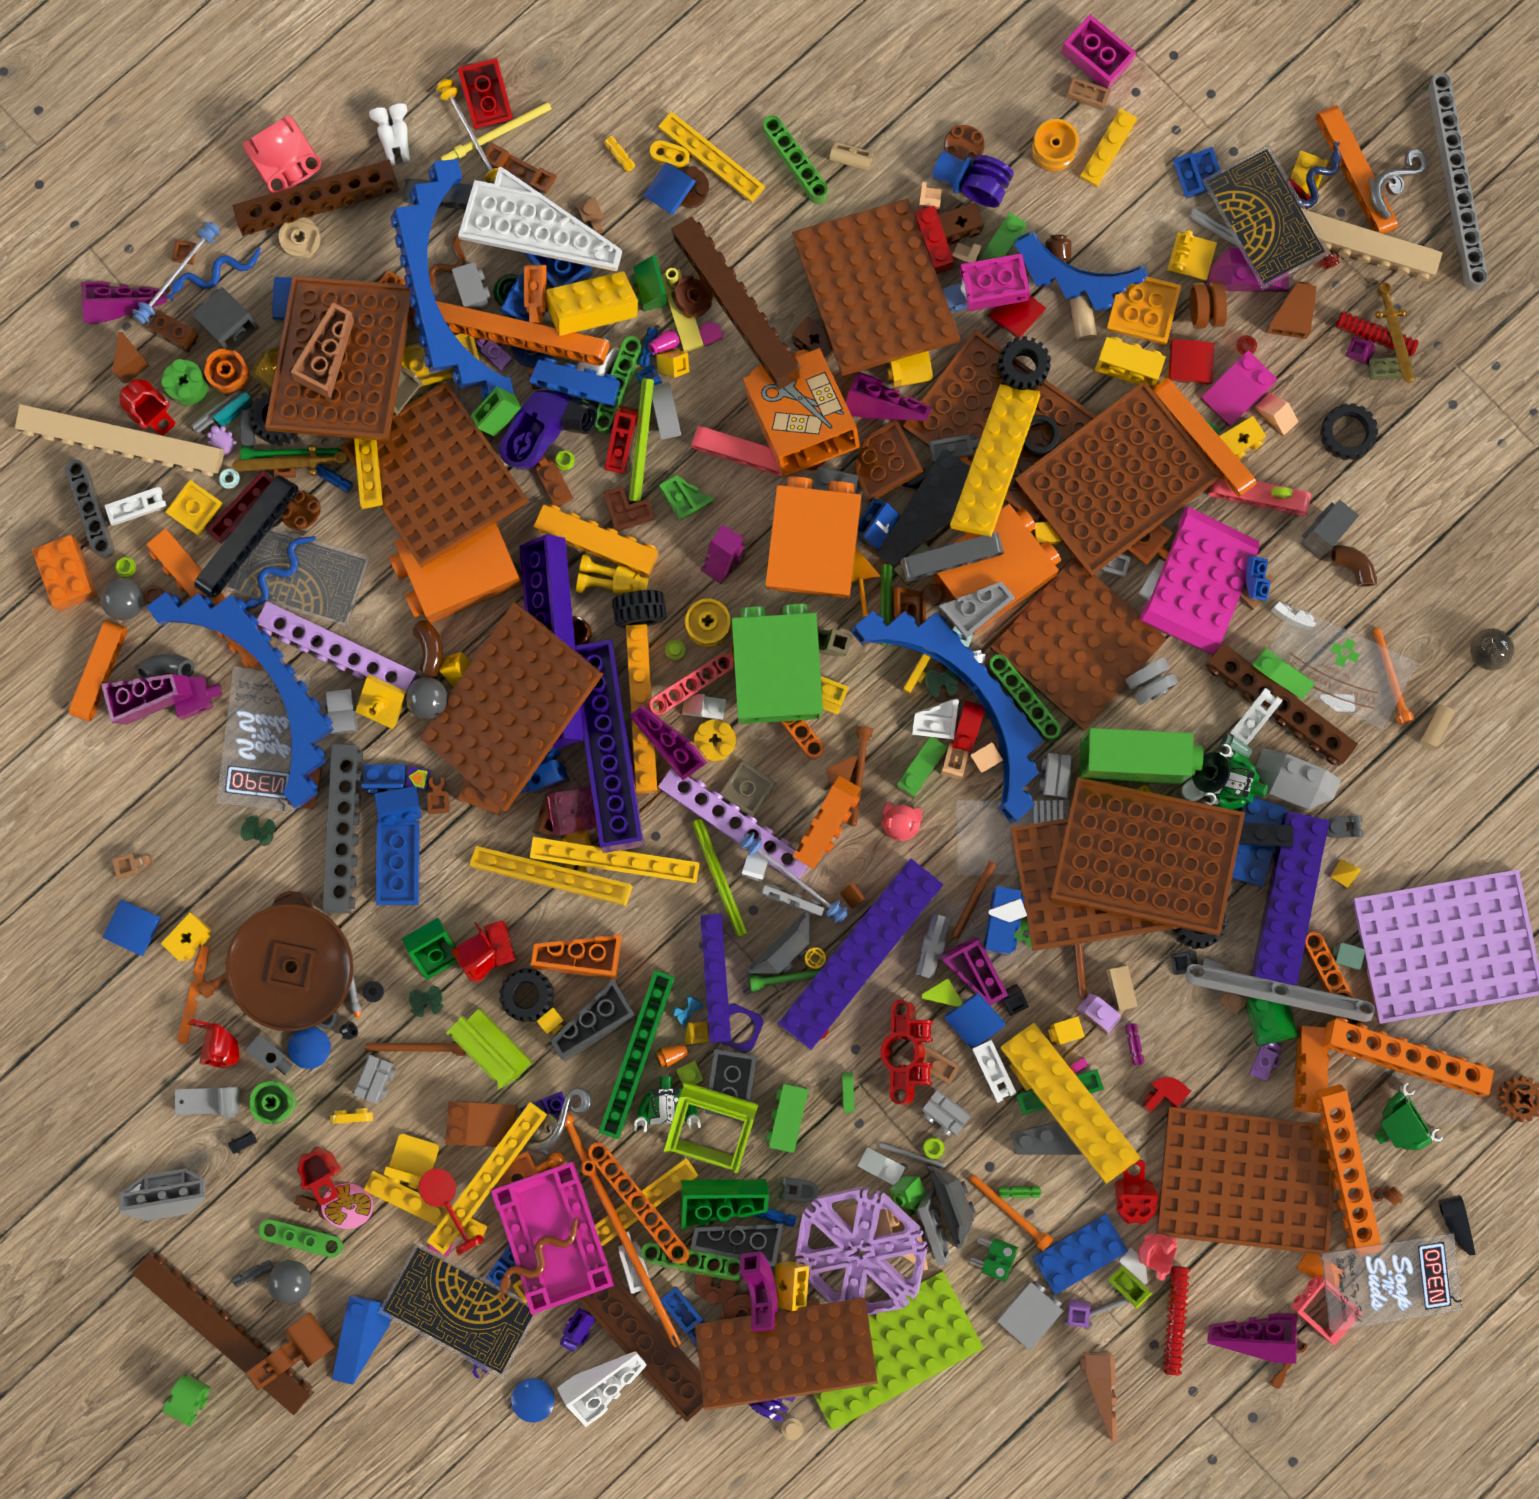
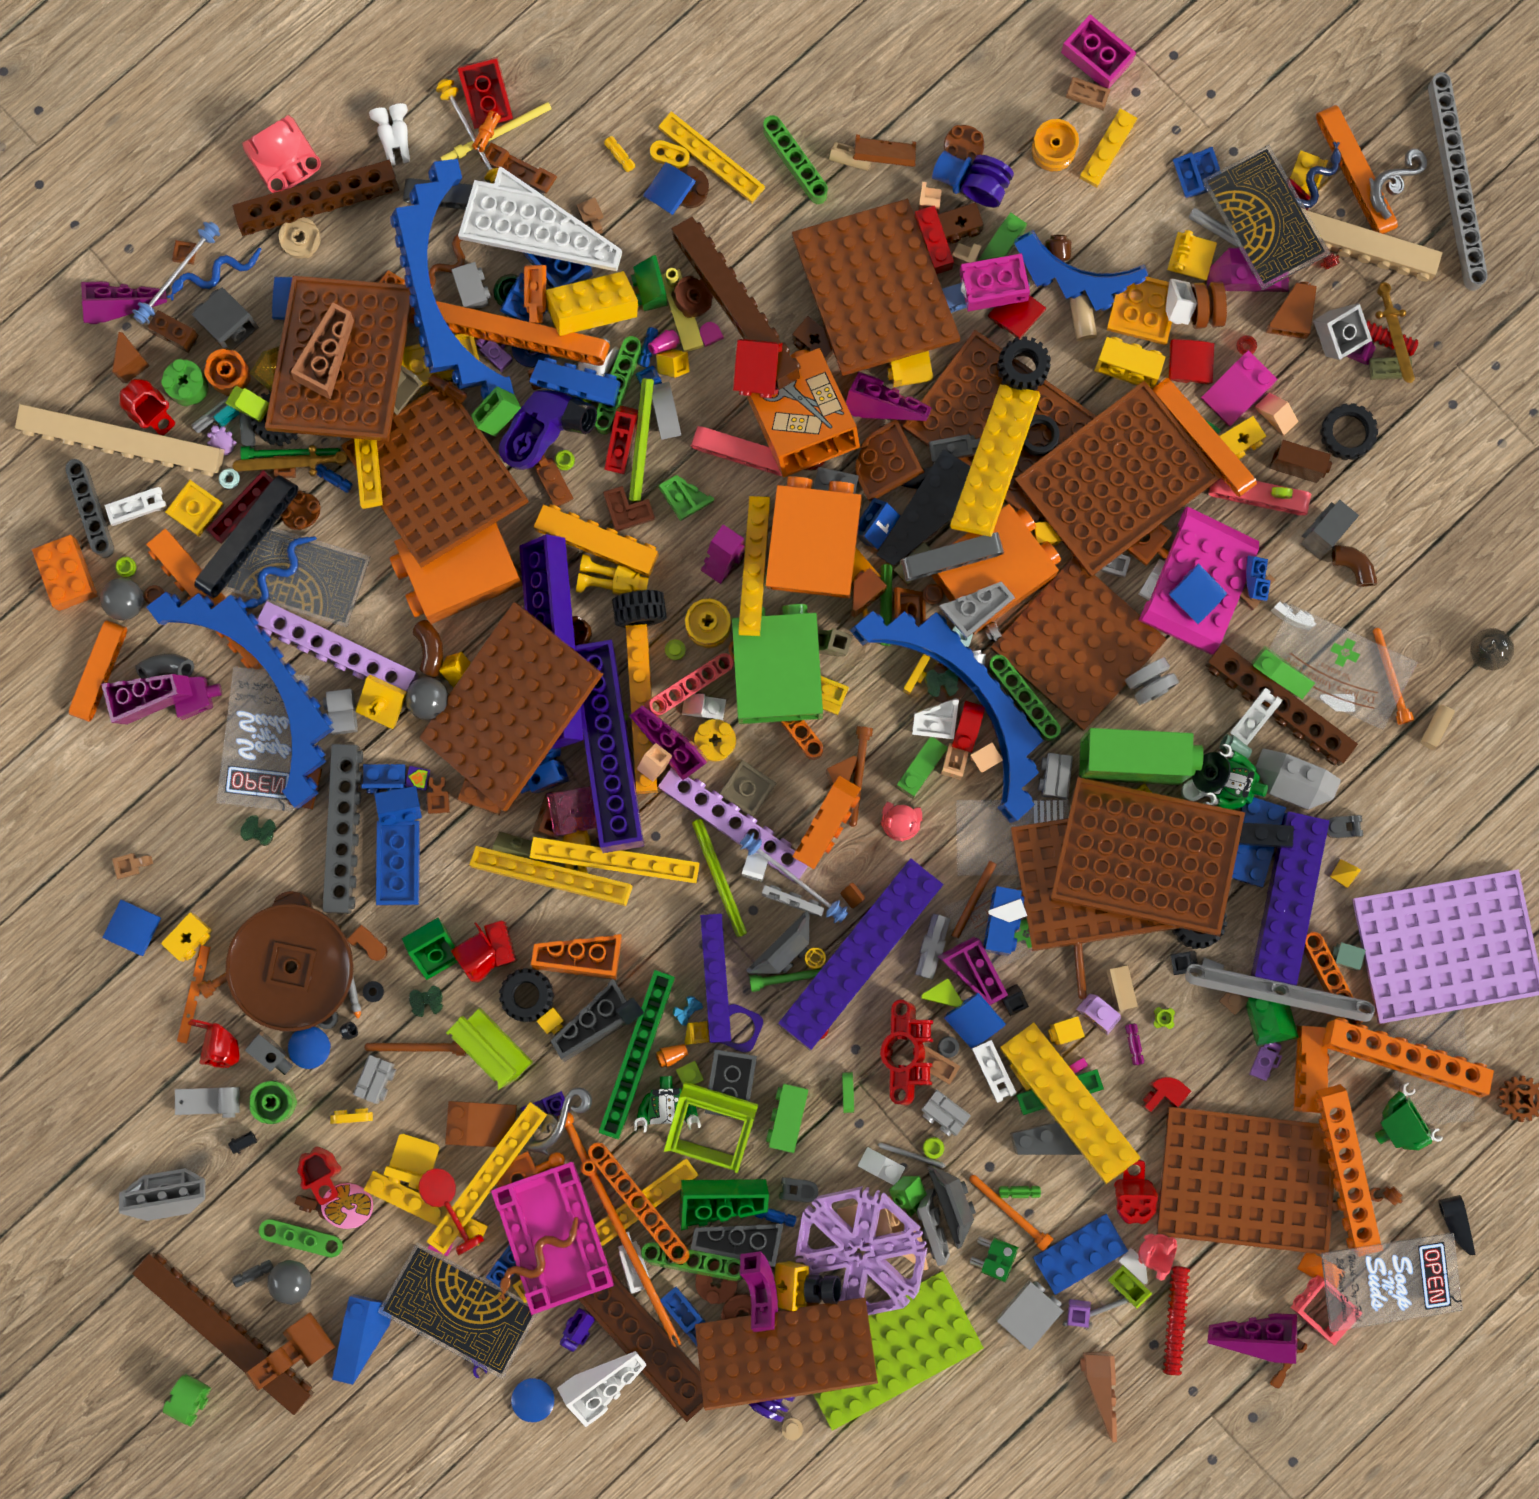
none -> lime slope [225,386,269,422]
none -> dark orange leg [347,925,388,961]
none -> reddish brown axle [428,373,467,403]
none -> orange pin [472,111,501,152]
none -> olive plate [493,831,534,860]
none -> black slope [616,998,644,1025]
none -> light nougat panel [637,743,672,781]
none -> red panel [733,339,783,398]
none -> yellow plate [739,496,770,636]
none -> black wheel [804,1274,841,1304]
none -> dark orange slope [852,568,887,618]
none -> dark orange door [853,134,916,167]
none -> dark grey tile [938,1036,959,1058]
none -> light grey plate [984,621,1002,641]
none -> lime plate [1153,1007,1175,1029]
none -> white slope [1165,279,1197,325]
none -> blue slope [1168,563,1227,624]
none -> reddish brown brick [1269,440,1332,483]
none -> light grey slope [1313,303,1372,360]

